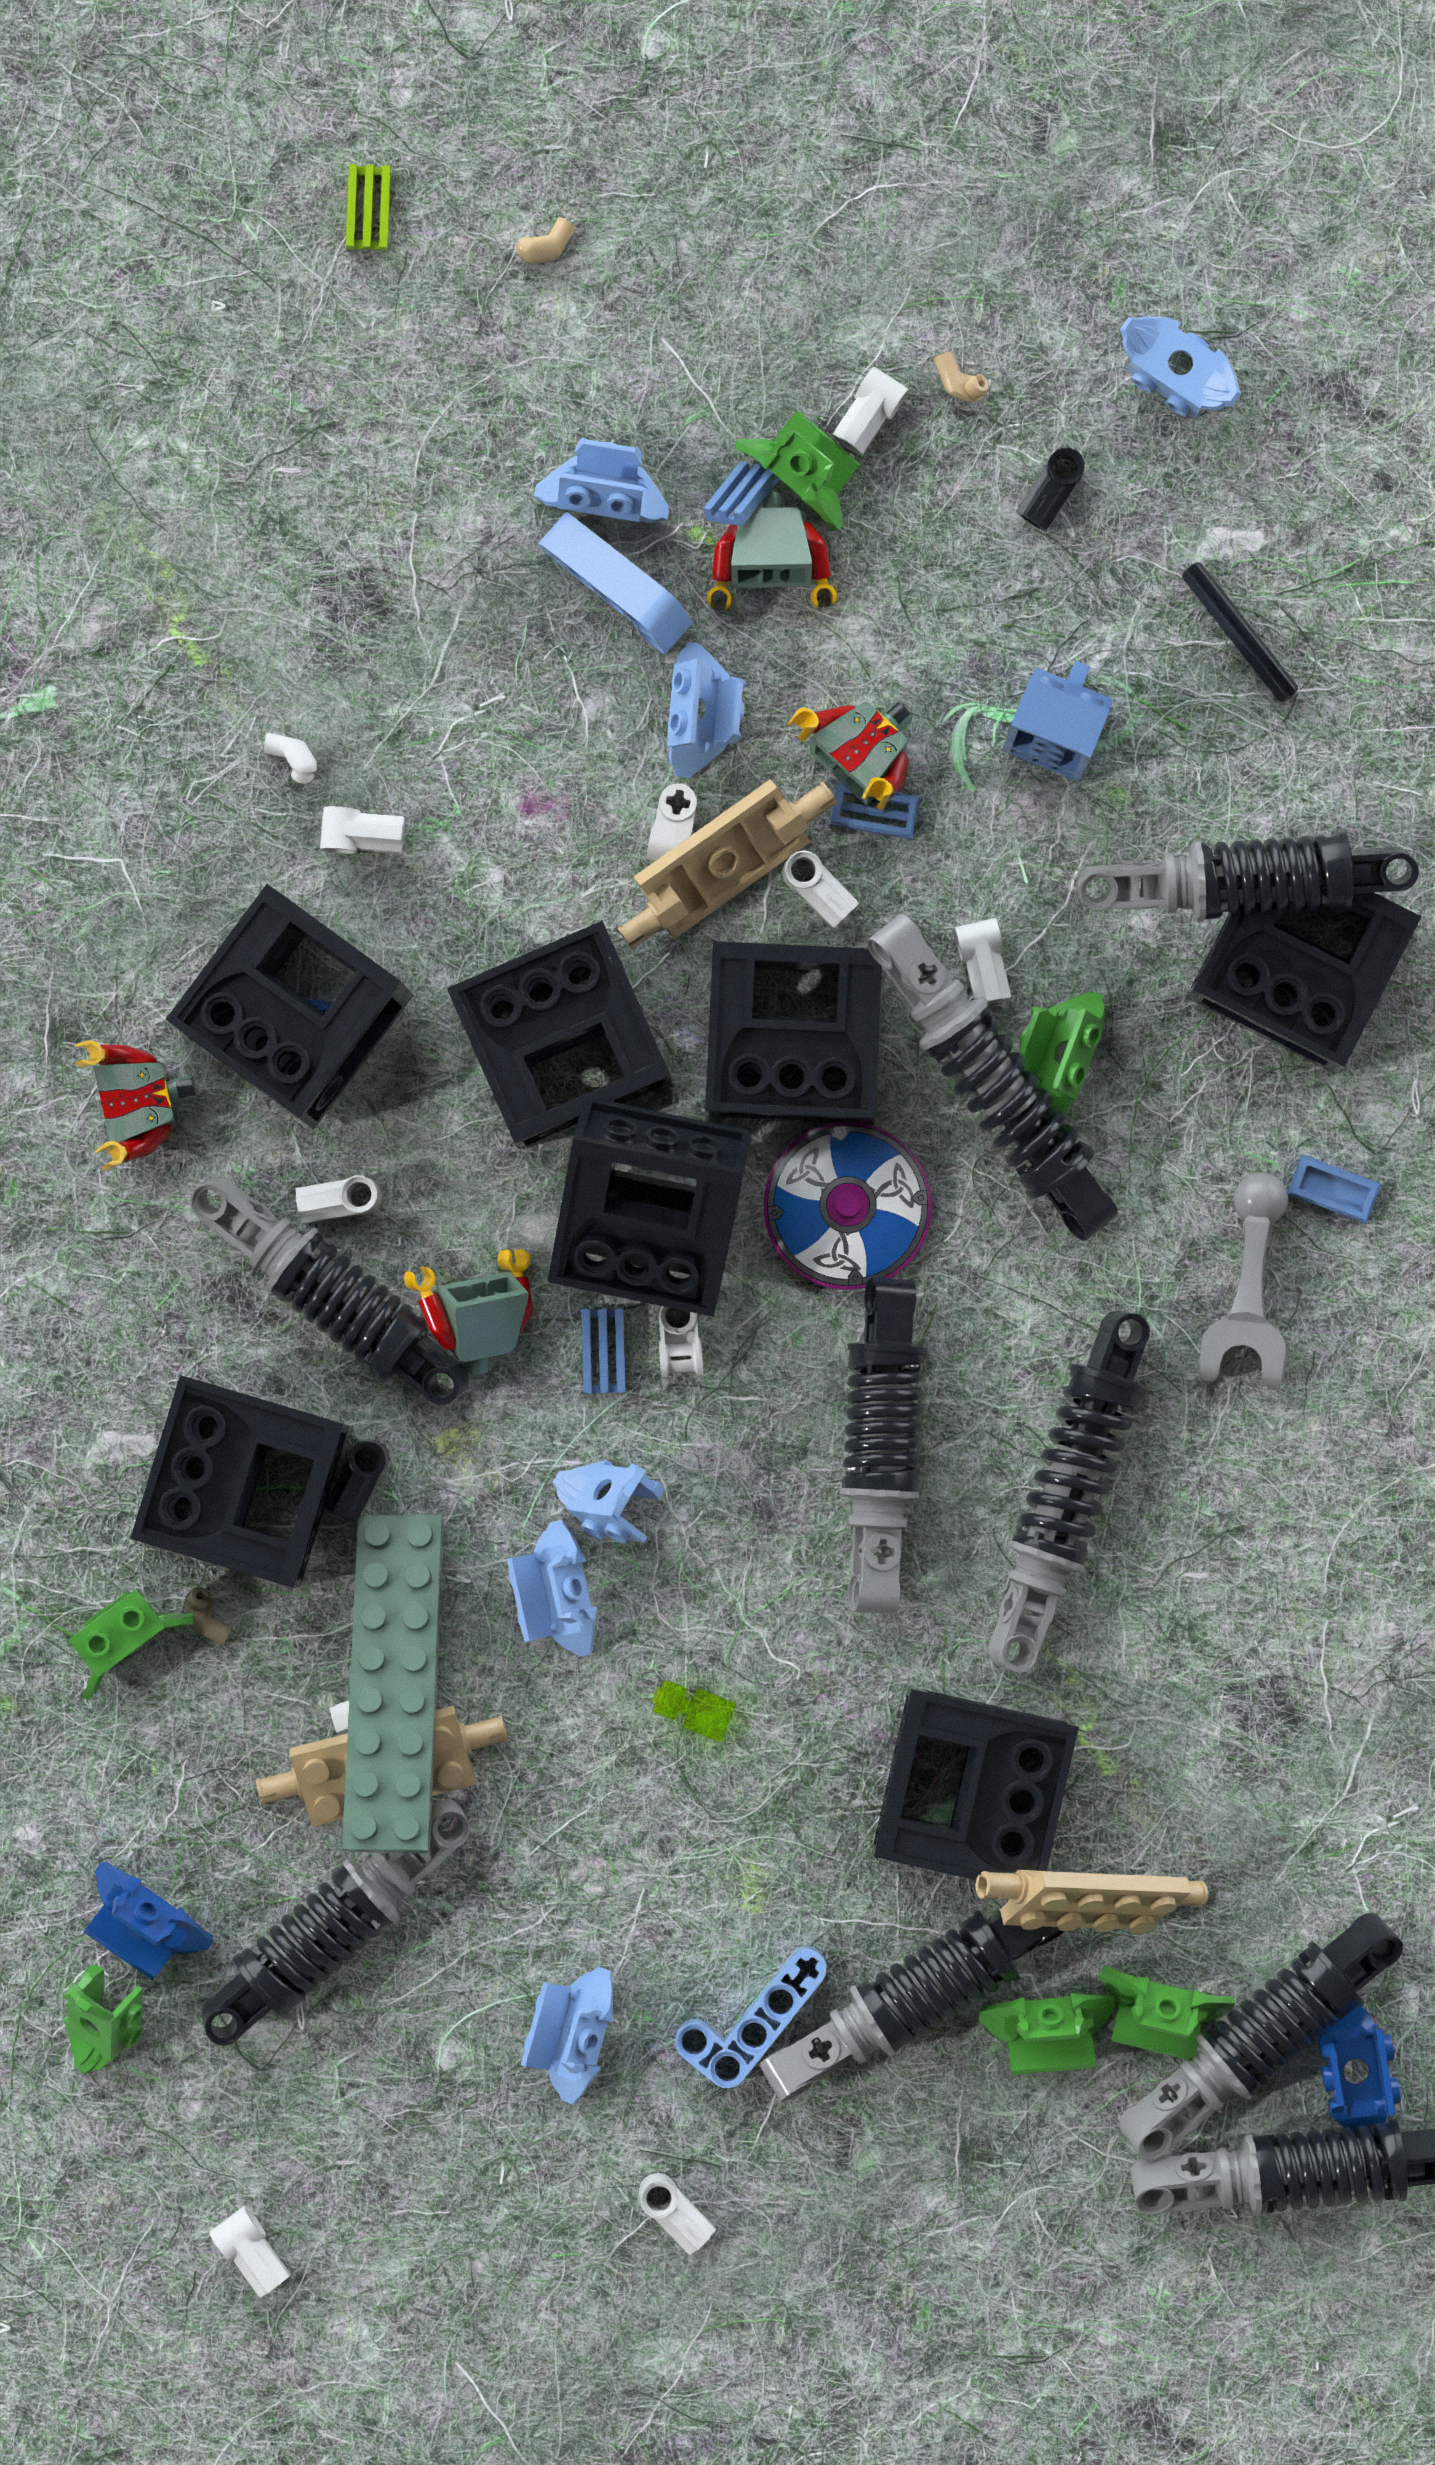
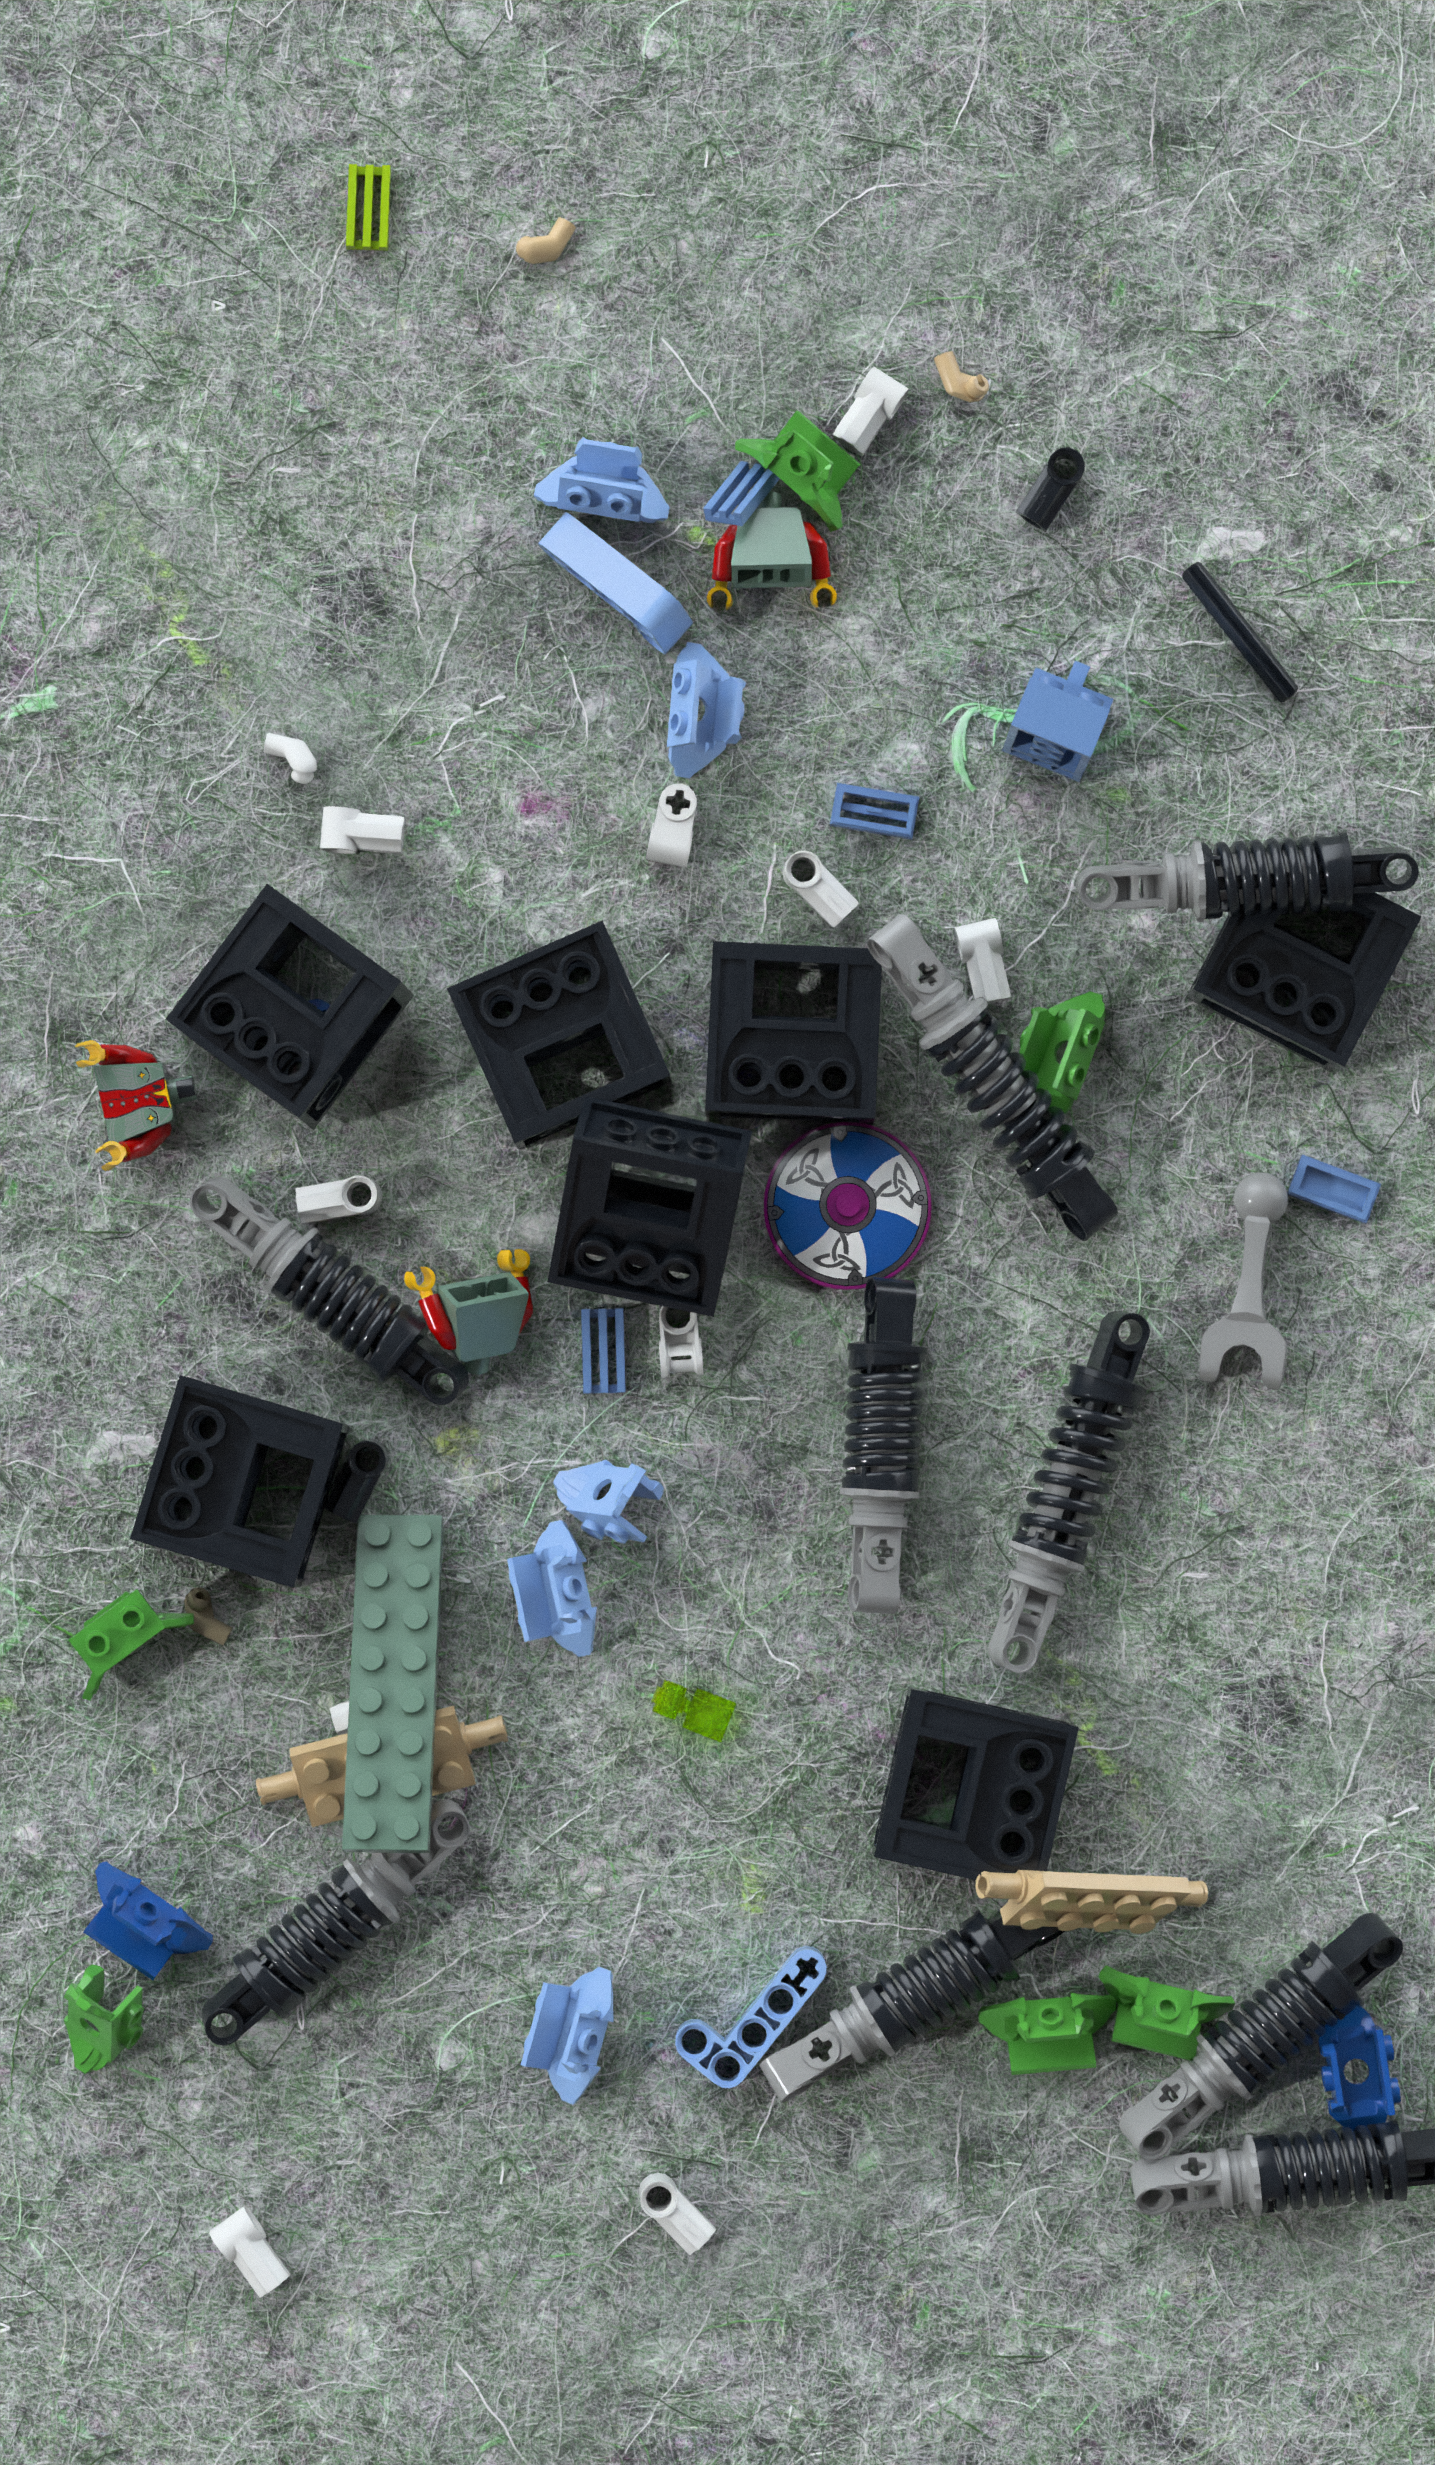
tan plate [617,779,838,950] -> none
torso [788,702,912,810] -> none
light blue piece [1120,316,1241,418] -> none

